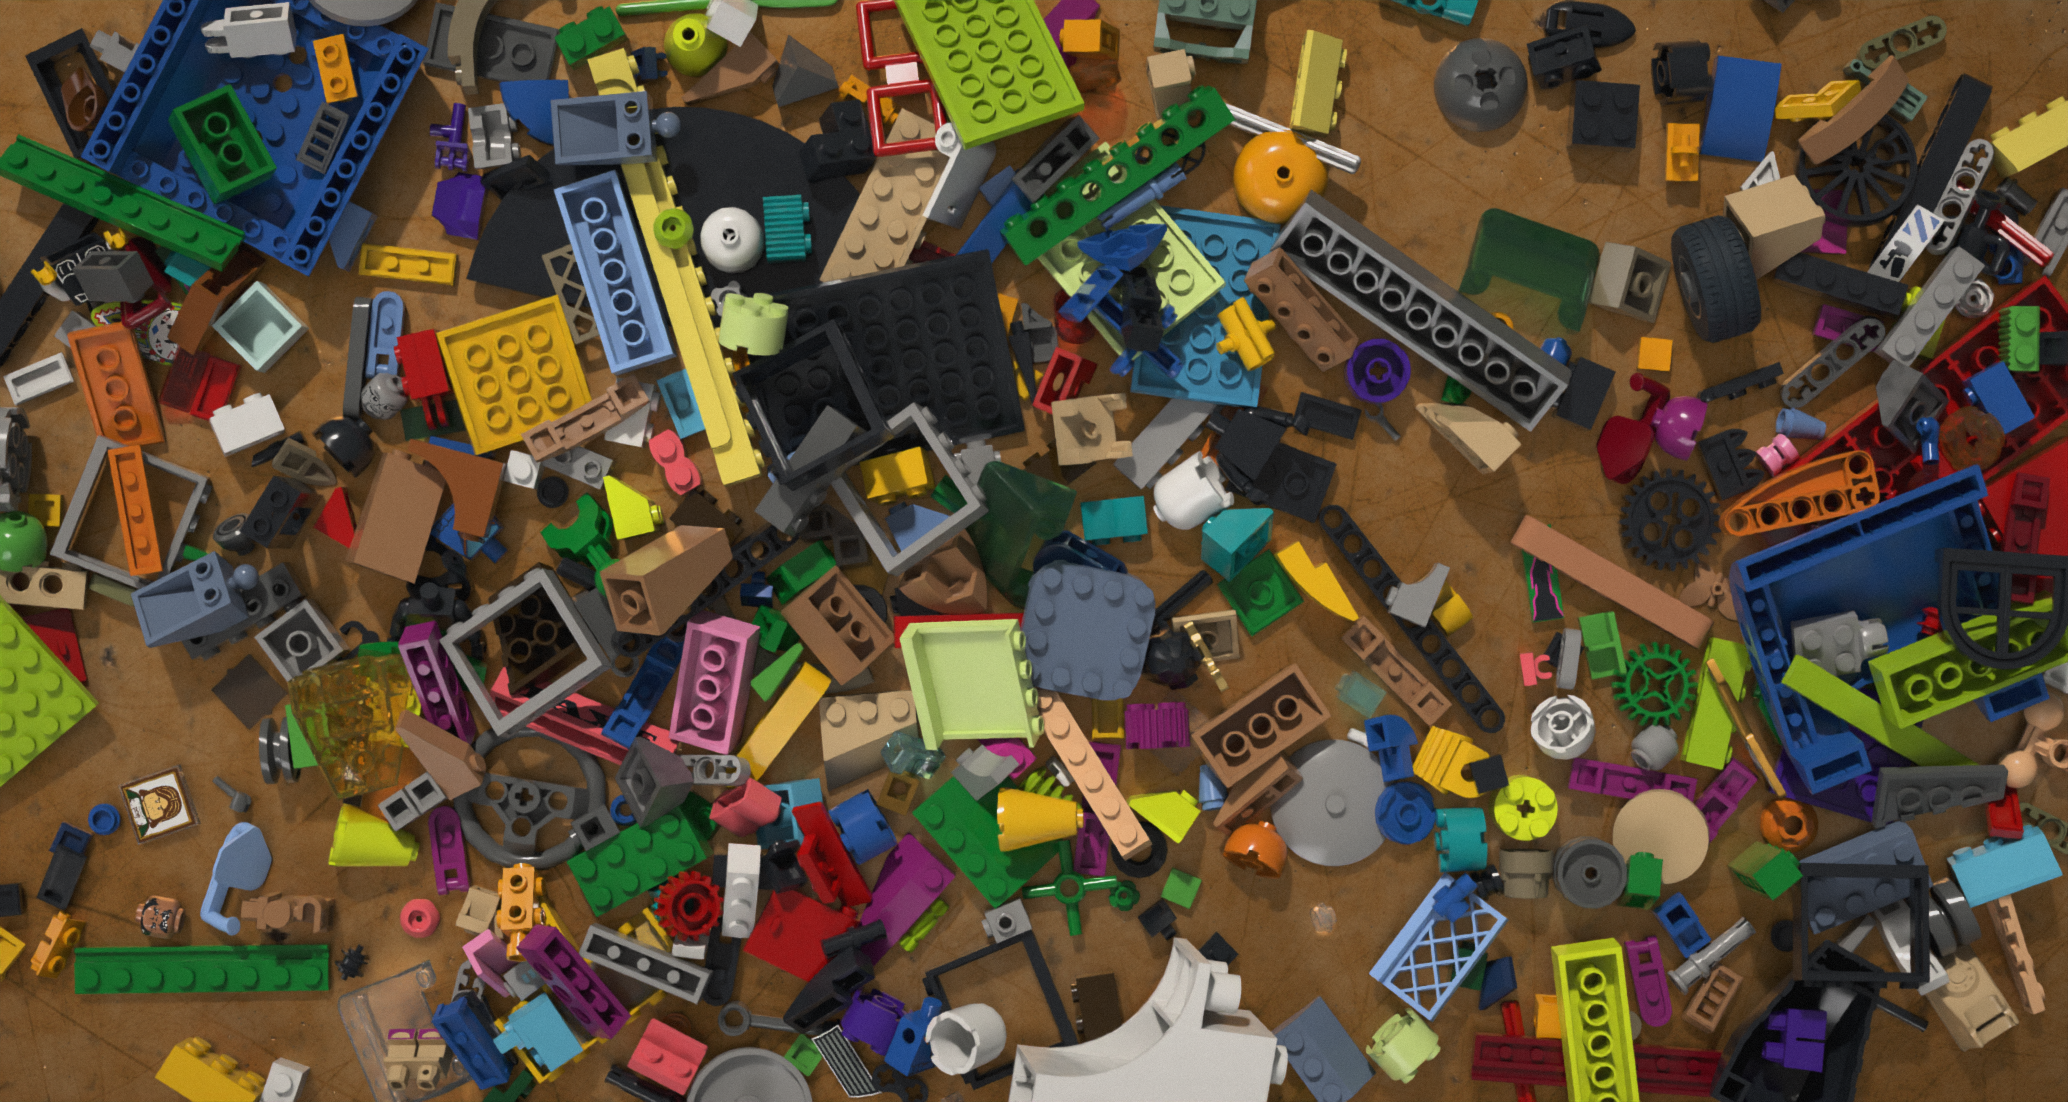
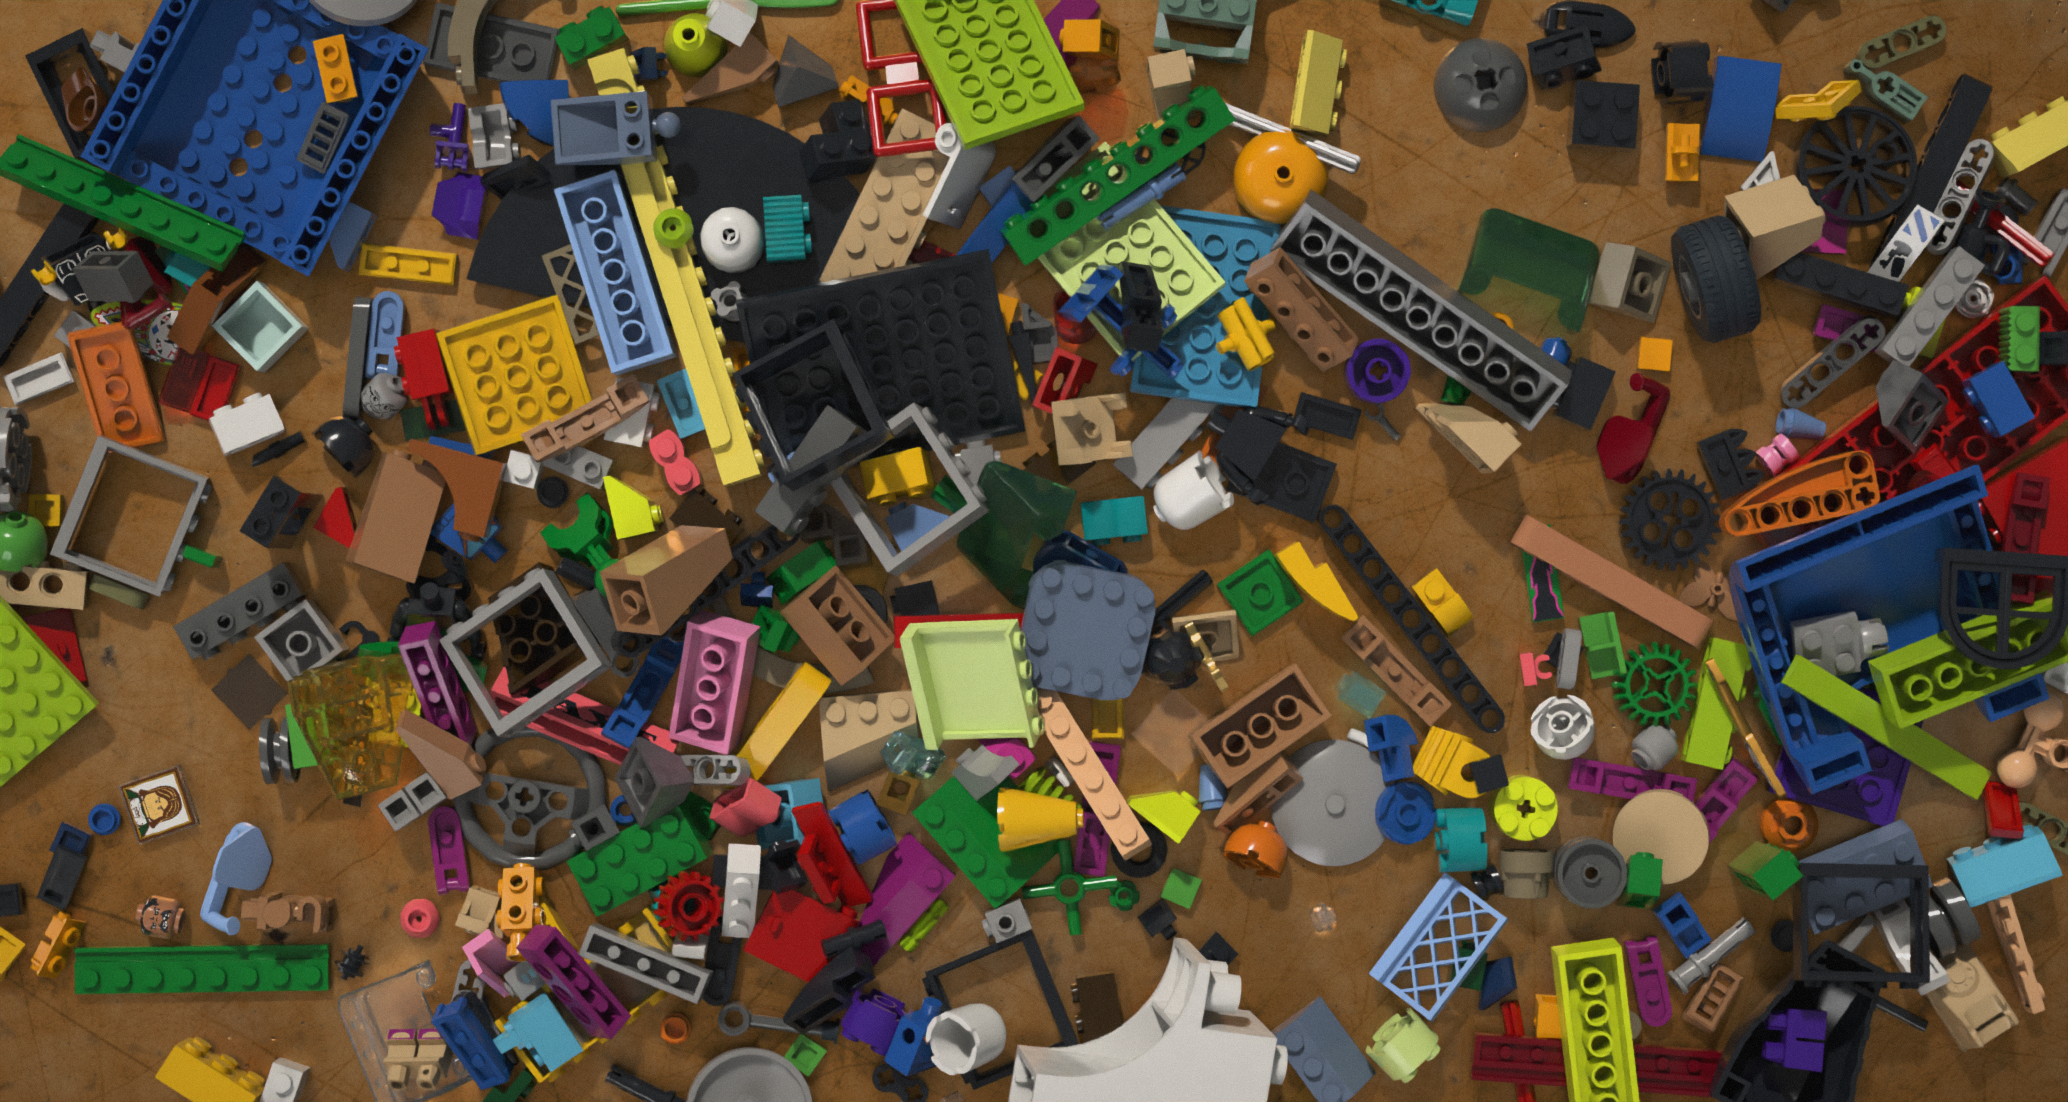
orange plate [107,444,164,576] -> none
sand blue slope [131,551,259,648] -> none
green brick [168,84,277,205] -> none
white hinge [201,2,297,58] -> none
dark grey hand [212,776,251,813] -> none
dark grey brick [213,513,255,556] -> none
dark tan plate [272,437,337,486] -> none
neon yellow cone [328,803,420,867] -> none
coral bracket [627,1019,708,1096] -> none
yellowish green brick [719,293,789,355] -> none
bright green slope [750,642,805,702] -> none
sticker [811,1025,882,1097] -> none
medium nougat brick [899,529,987,615] -> none
blue brick [1077,224,1167,271] -> none
magenta brick [1125,702,1190,749] -> none
teal slope [1201,508,1274,582] -> none
light grey arch [1385,563,1450,627] -> none
blue plate [1432,872,1479,923] -> none
magenta cylinder [1651,396,1708,461] -> none
black hinge [1696,362,1784,402] -> none
medium nougat slope [1797,55,1909,165] -> none
dark grey wing [1871,765,2008,829] -> none
blue arm [1916,417,1940,465] -> none
red wheel [1916,607,1943,637] -> none
clear orange plate [1939,406,2005,471] -> none

